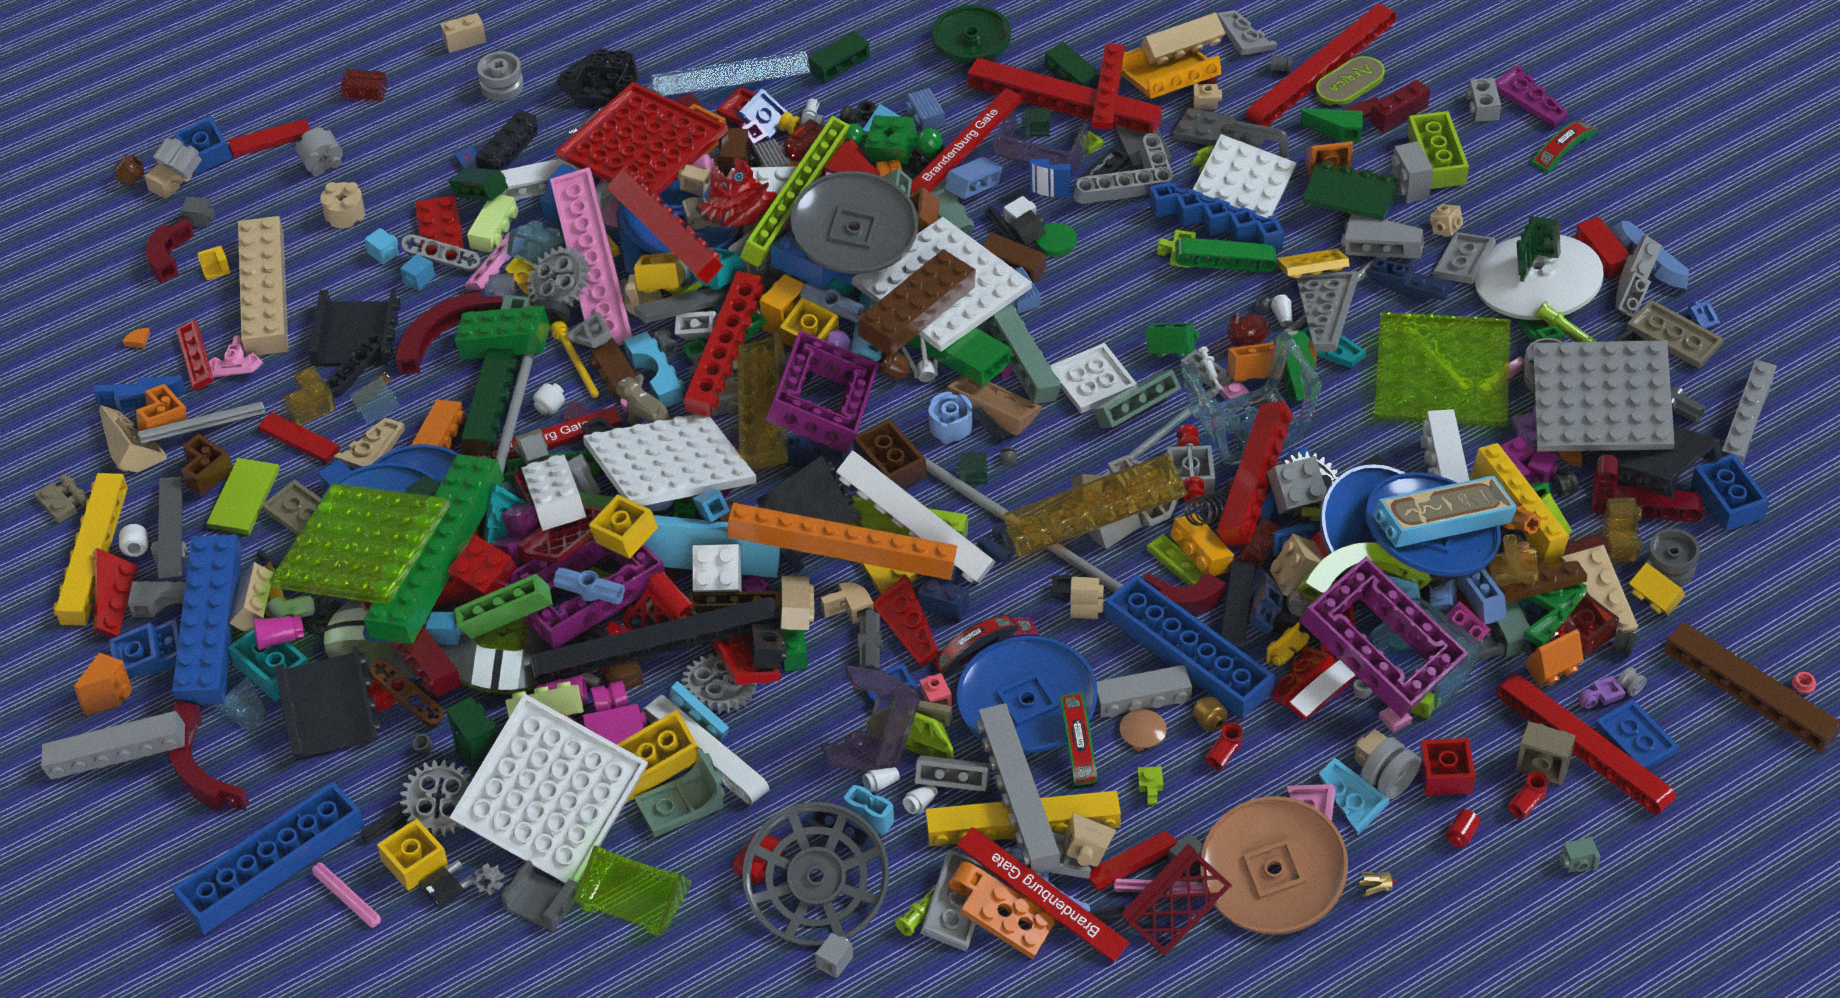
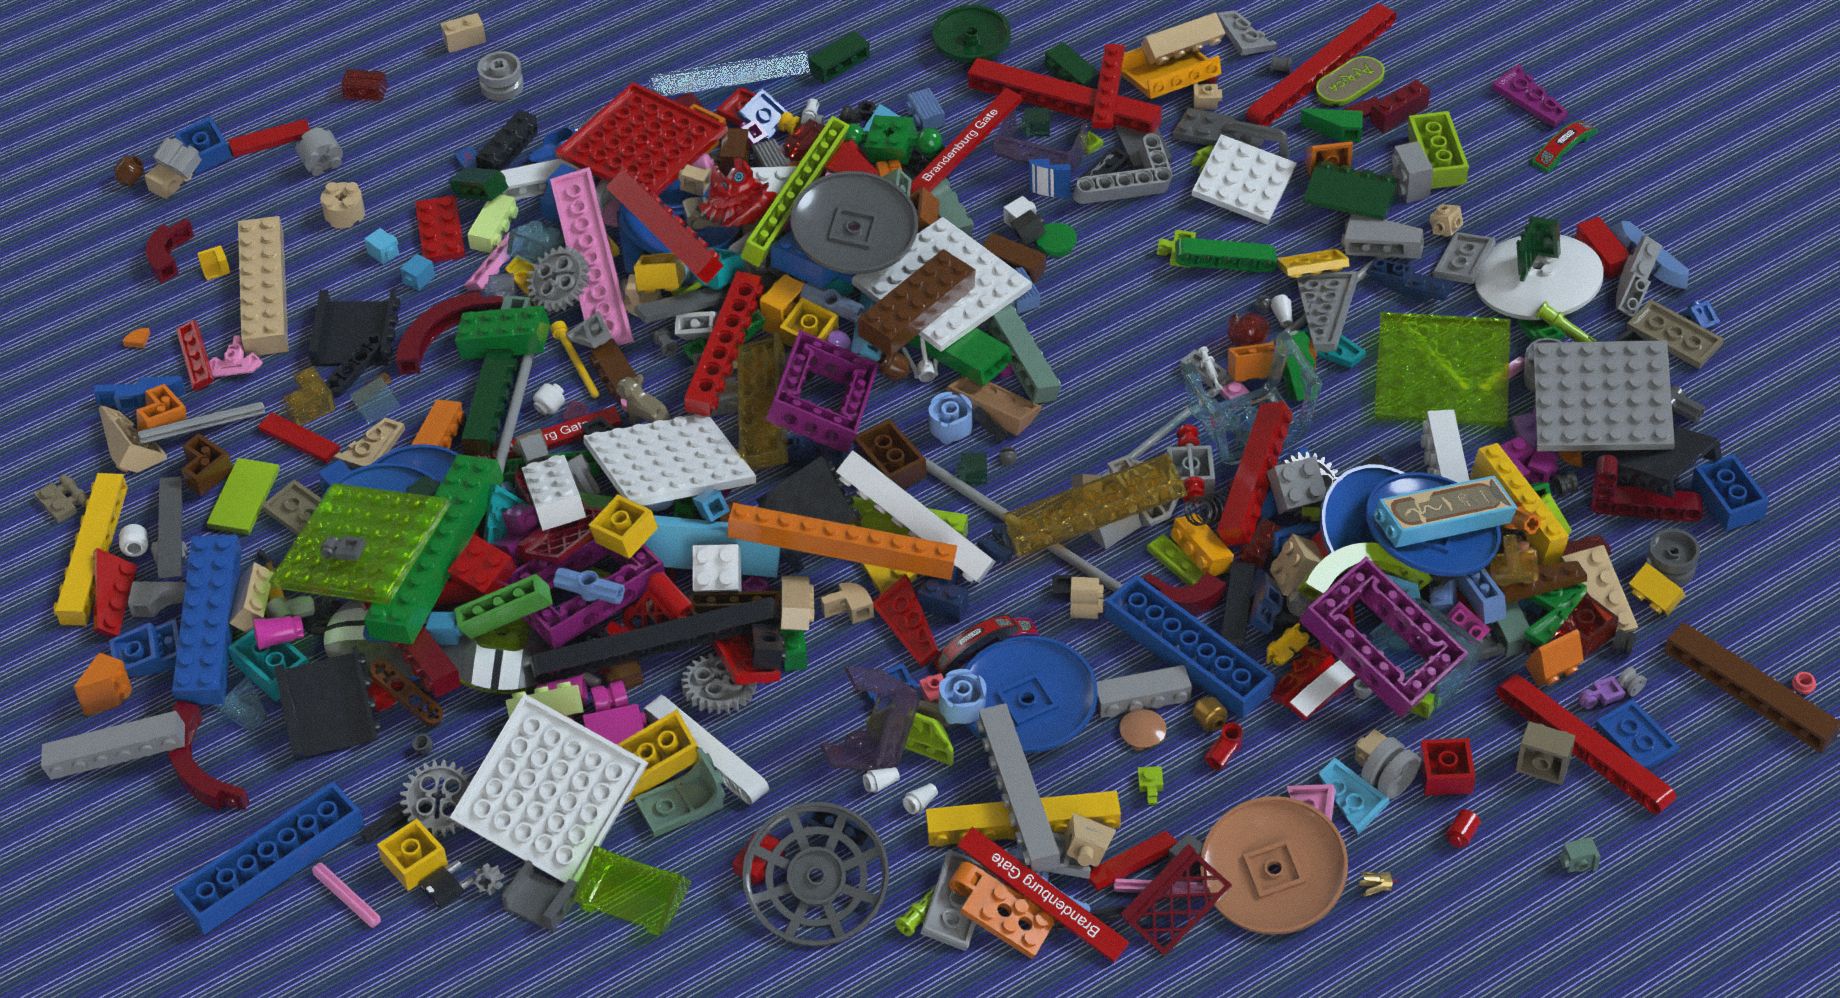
dark grey brick [180,196,215,228] -> none
light grey beam [402,234,481,272] -> none
dark green brick [446,696,498,776] -> none
black tyre [534,299,570,326] -> none
black wedge [557,48,639,106] -> none
medium azure arch [623,331,685,408] -> none
medium azure wing [669,681,729,741] -> none
light grey brick [815,933,853,978] -> none
medium azure brick [844,785,894,834] -> none
dark grey piece [858,610,882,677] -> none
light grey brick [915,755,991,792] -> none
medium blue brick [945,157,1003,199] -> none
black axle [985,206,1023,245] -> none
white plate [1050,343,1137,414] -> none
slope [1059,692,1098,787] -> none
sand green brick [1092,369,1182,429] -> none
green brick [1145,323,1199,357] -> none
blue brick [1149,182,1284,251] -> none
bright pink tile [1379,707,1412,733] -> none
light grey brick [1466,78,1501,122] -> none
red piece [1508,771,1548,819] -> none
clear yellow brick [1602,498,1642,563] -> none
light grey arch [1721,359,1777,465] -> none
none -> dark grey plate [321,536,366,561]
none -> blue hair [529,126,576,164]
none -> light blue brick [938,669,986,724]

